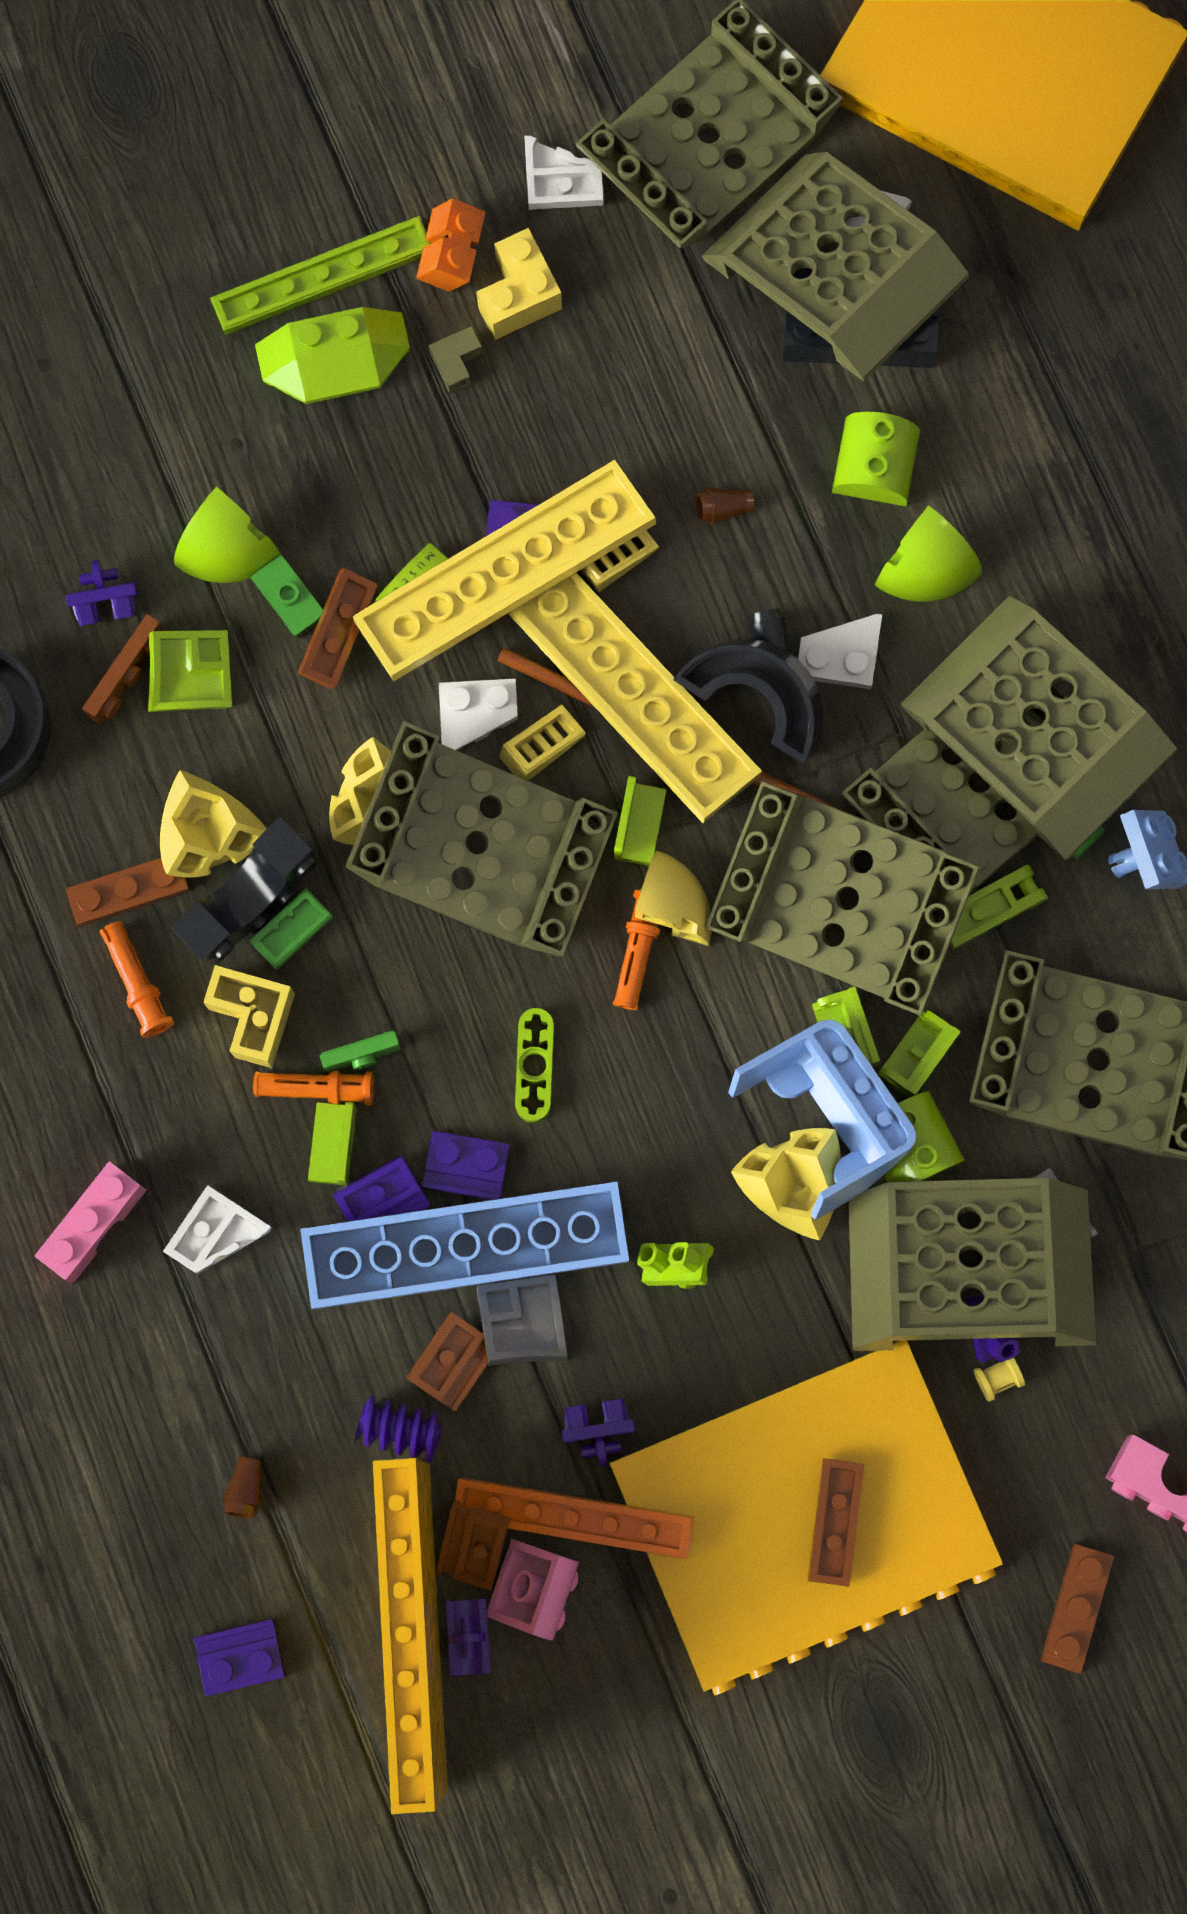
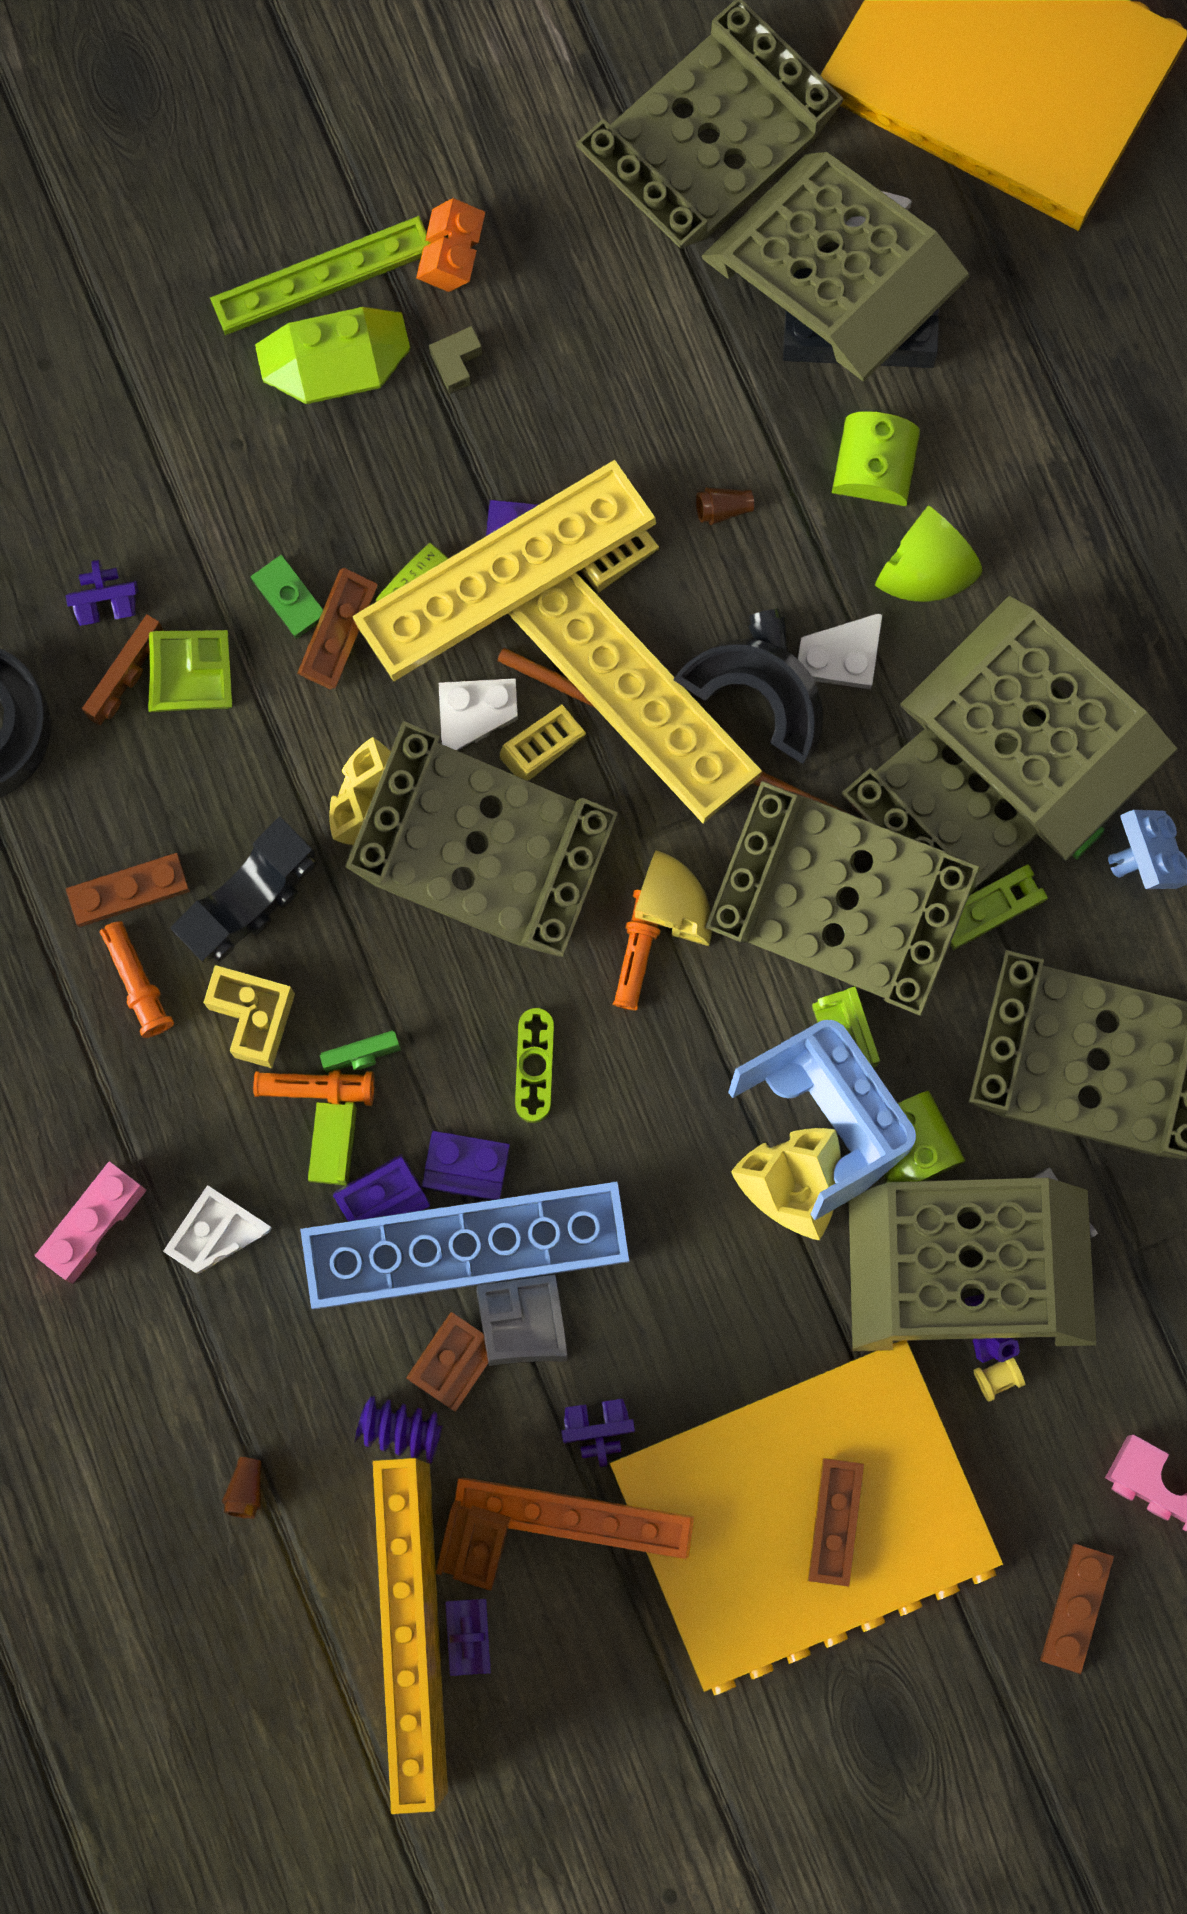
light yellow brick [160,770,266,877] -> none
lime brick [174,486,281,583] -> none
dark purple plate [193,1619,286,1696] -> none
bright green plate [249,888,334,971] -> none
light yellow brick [477,228,562,340] -> none
bright pink brick [487,1539,579,1641] -> none
white wing [524,136,603,210] -> none
lime panel [614,776,667,866] -> none
lime hips [637,1242,714,1289] -> none
lime hinge [877,1010,961,1098] -> none

